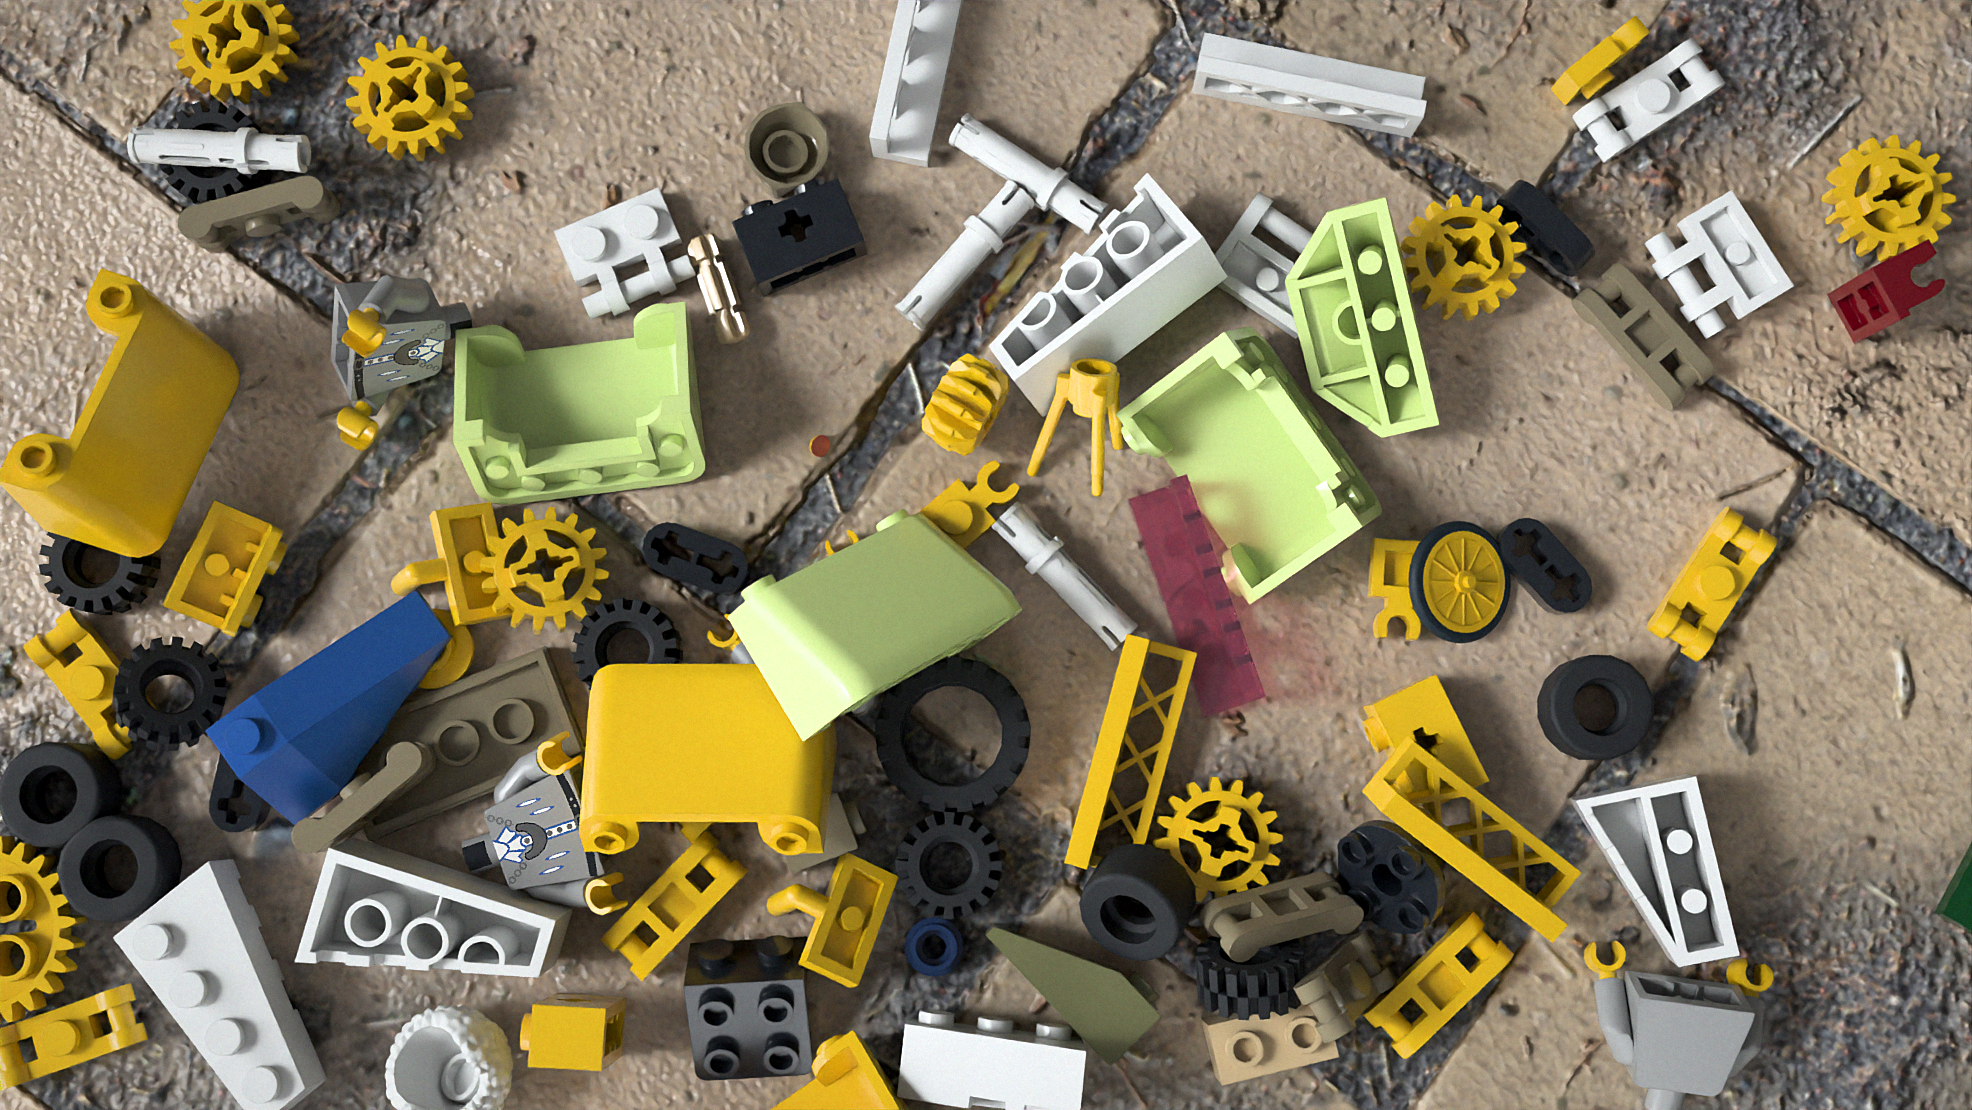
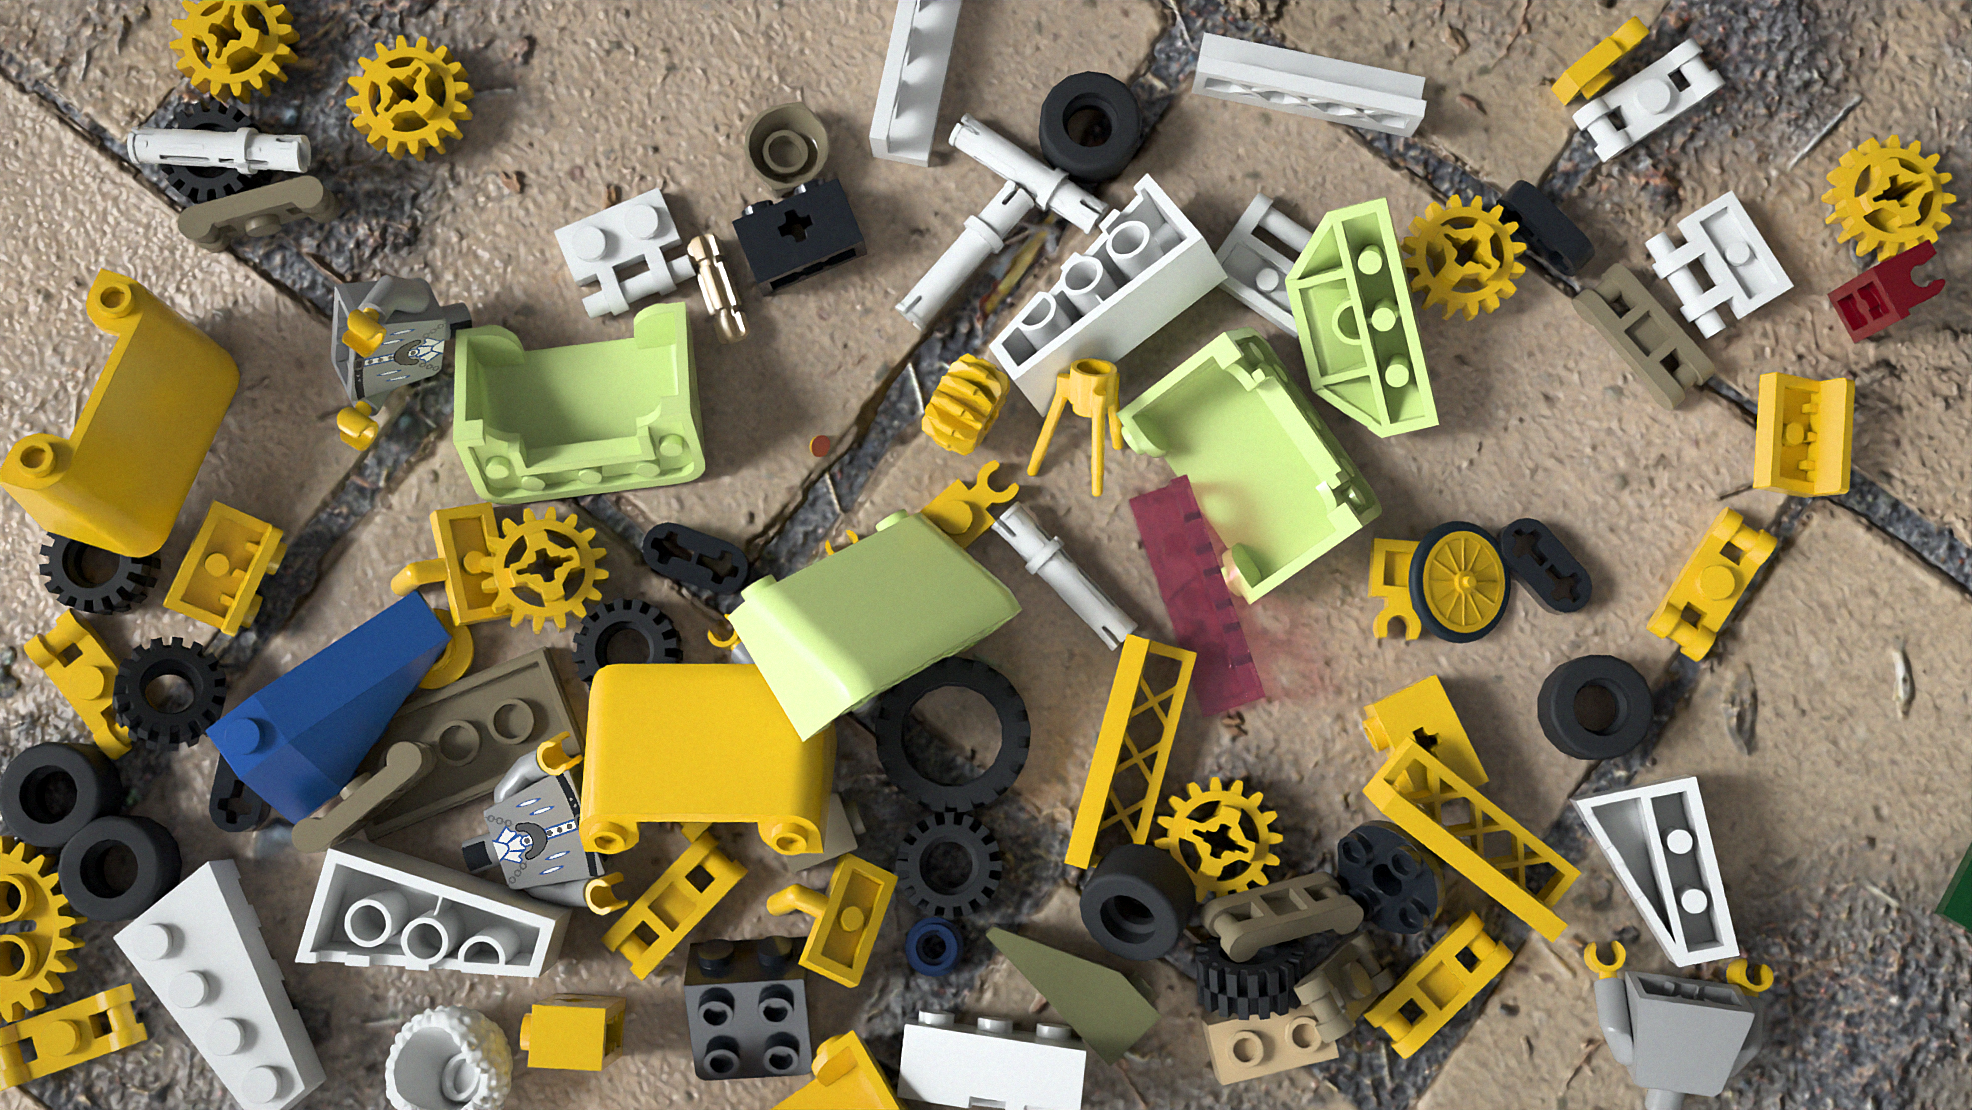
none -> black tyre [1038,71,1142,184]
none -> yellow bracket [1753,372,1855,498]

